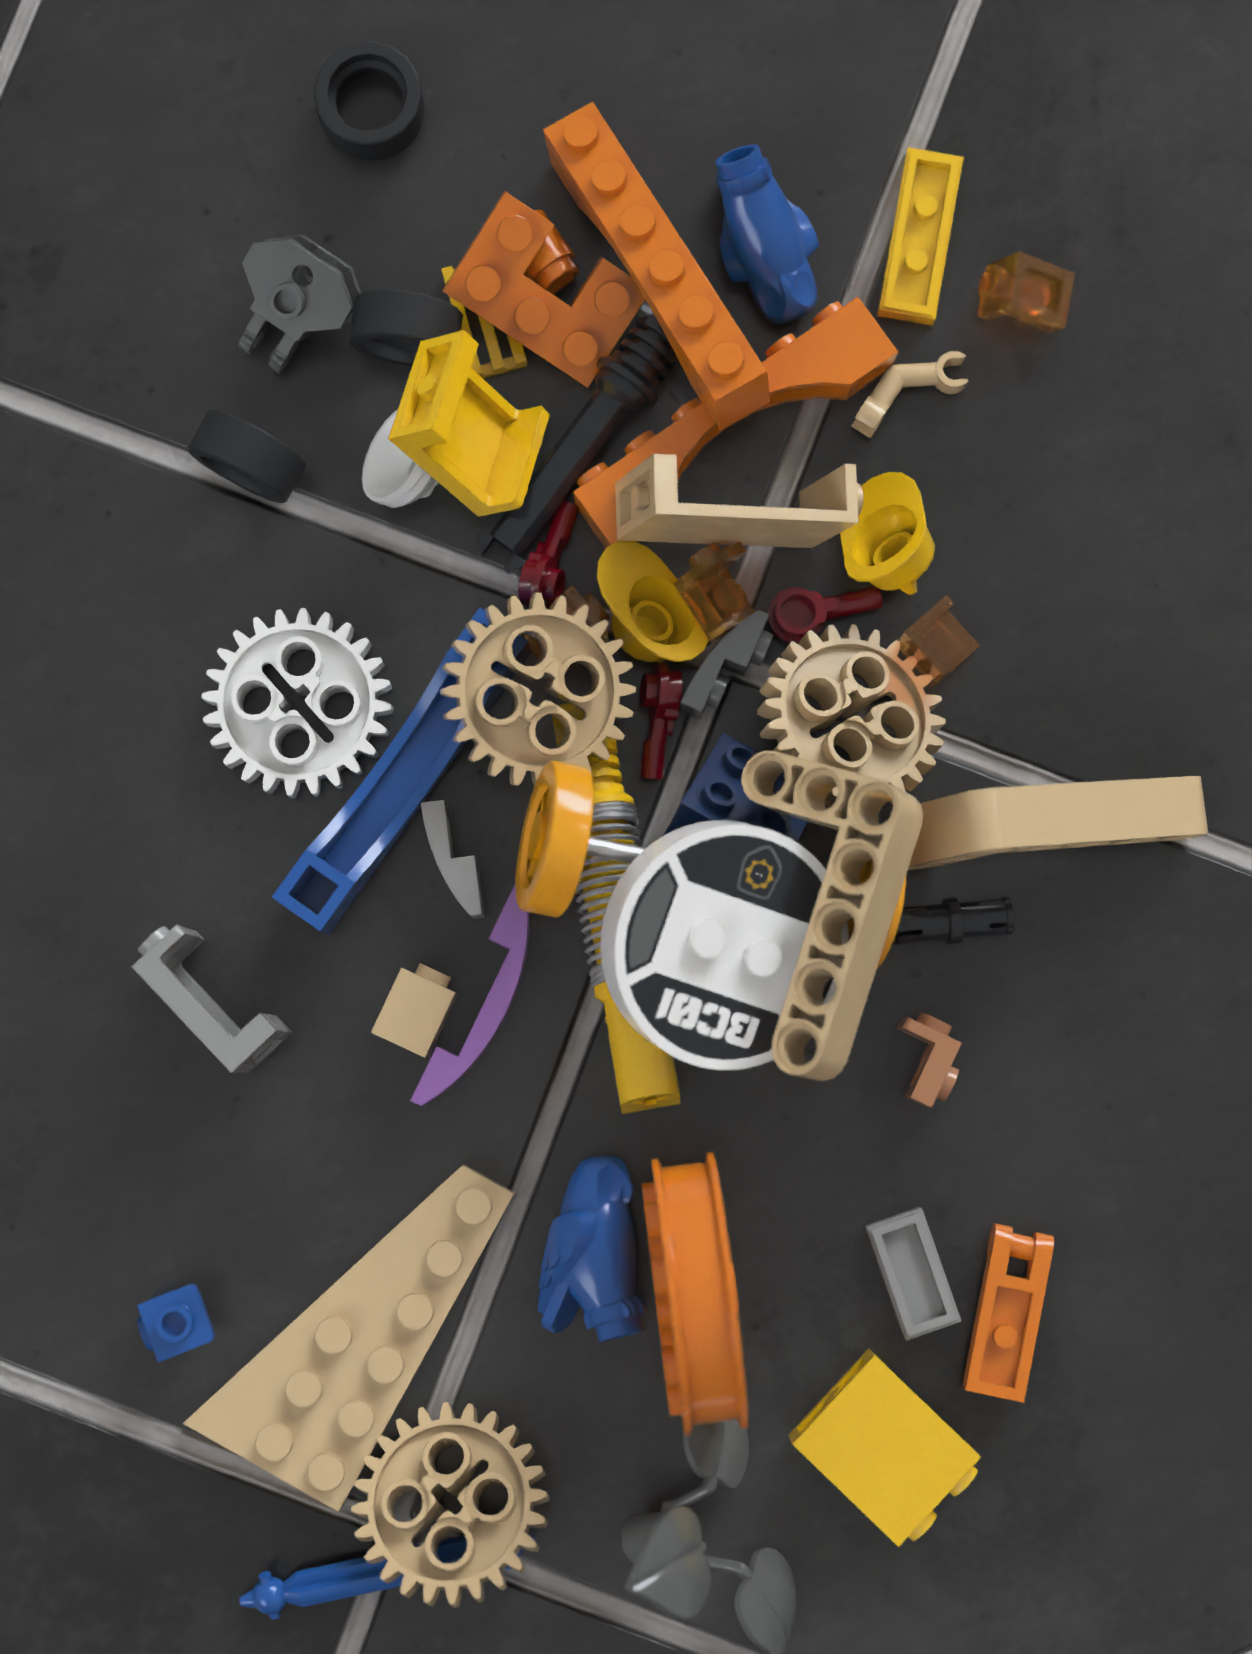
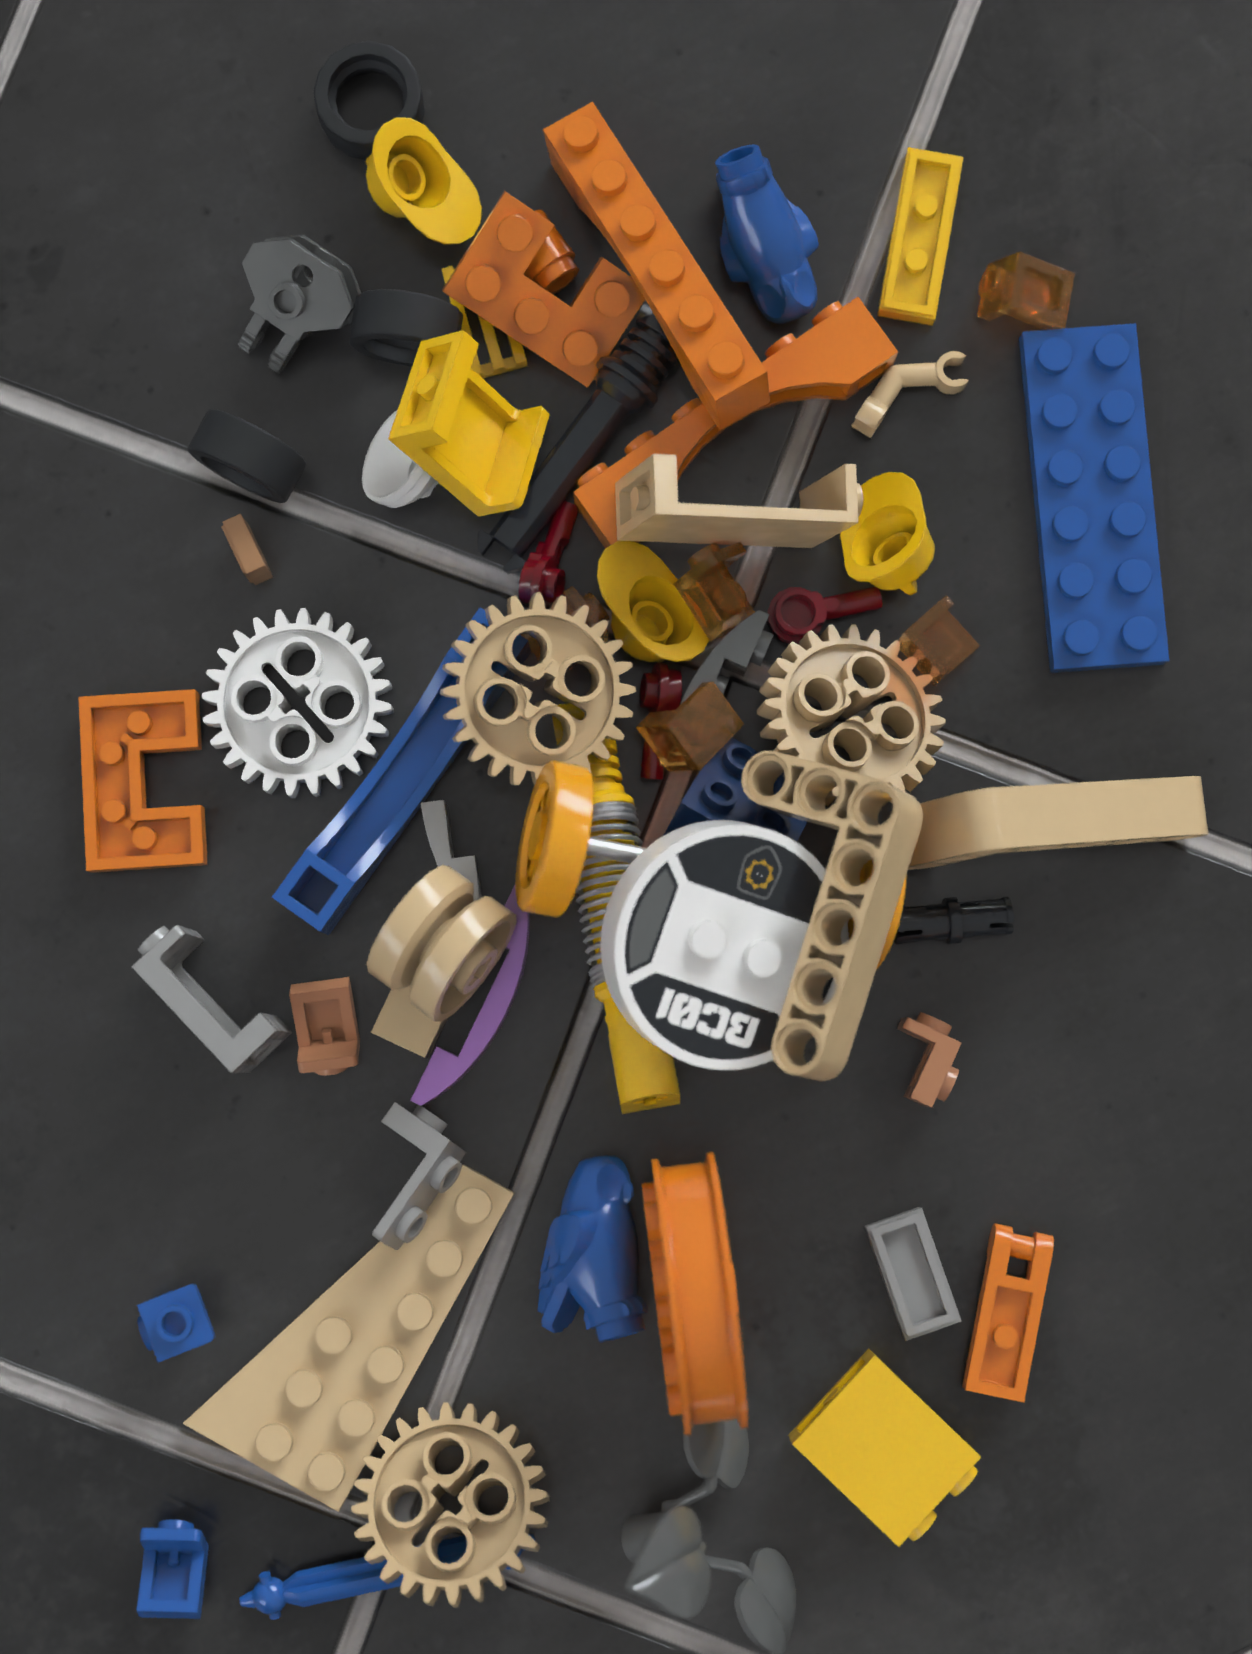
none -> orange plate [78,689,208,873]
none -> blue bracket [137,1520,209,1619]
none -> medium nougat tile [221,513,273,585]
none -> nougat bracket [289,977,360,1076]
none -> yellow piece [366,117,482,245]
none -> tan wheel [367,865,516,1022]
none -> light grey bracket [372,1102,467,1250]
none -> clear orange panel [636,681,744,772]
none -> blue plate [1019,323,1169,673]

